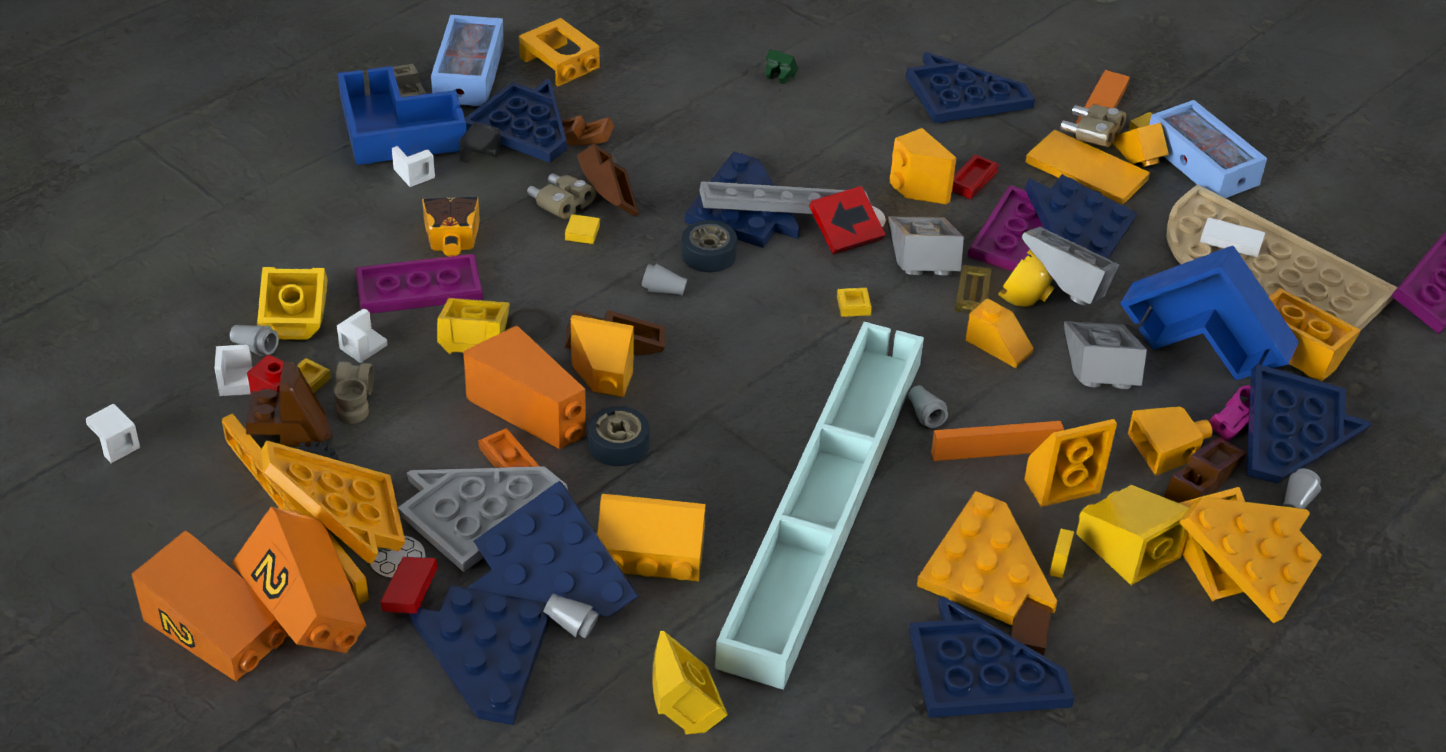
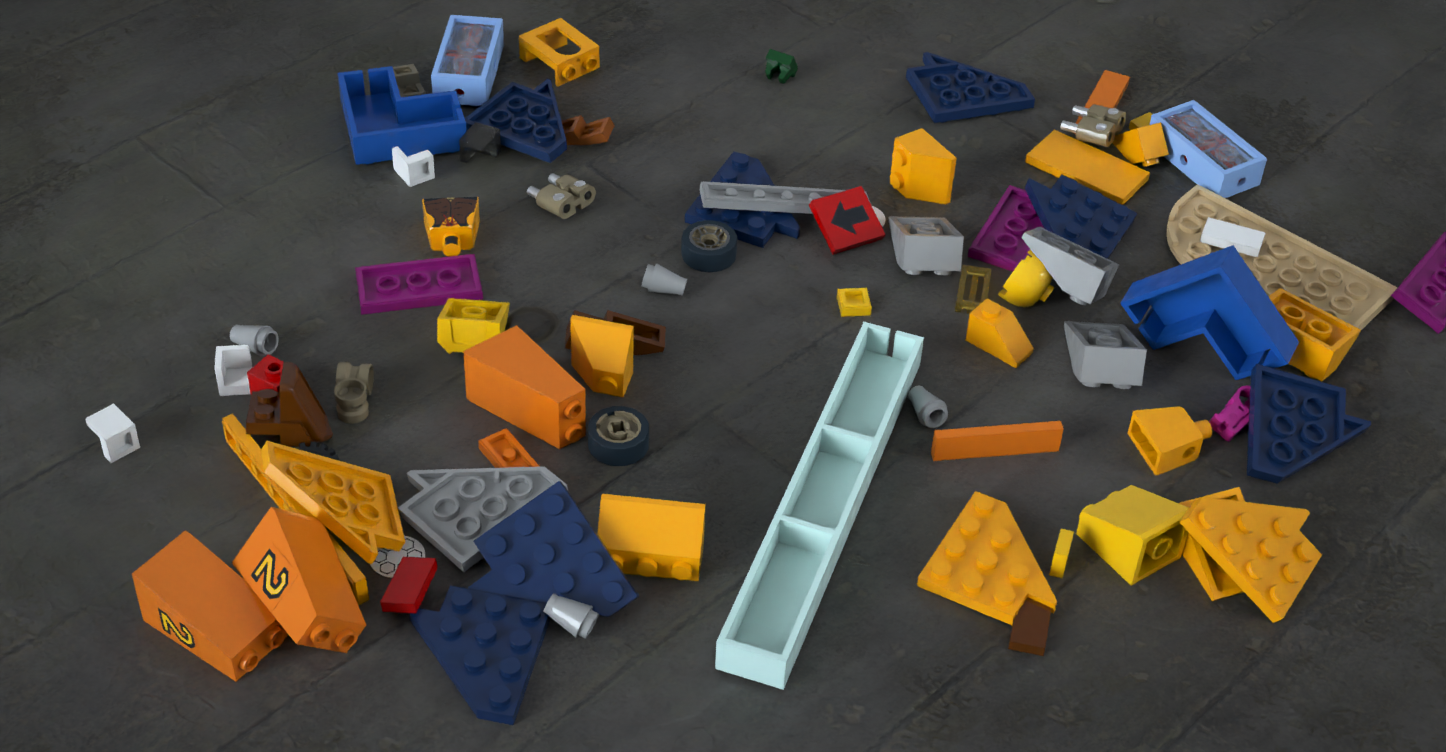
yellow slope [257,267,328,340] -> none
yellow tile [297,358,331,393] -> none
white panel [337,309,387,363] -> none
yellow tile [565,214,600,244] -> none
reddish brown slope [577,144,639,217] -> none
yellow slope [653,631,728,735] -> none
dark blue wing [909,597,1074,718] -> none
red tile [952,154,999,199] -> none
light orange slope [1024,419,1117,507] -> none
reddish brown slope [1164,437,1247,503] -> none
light grey cone [1282,469,1321,509] -> none

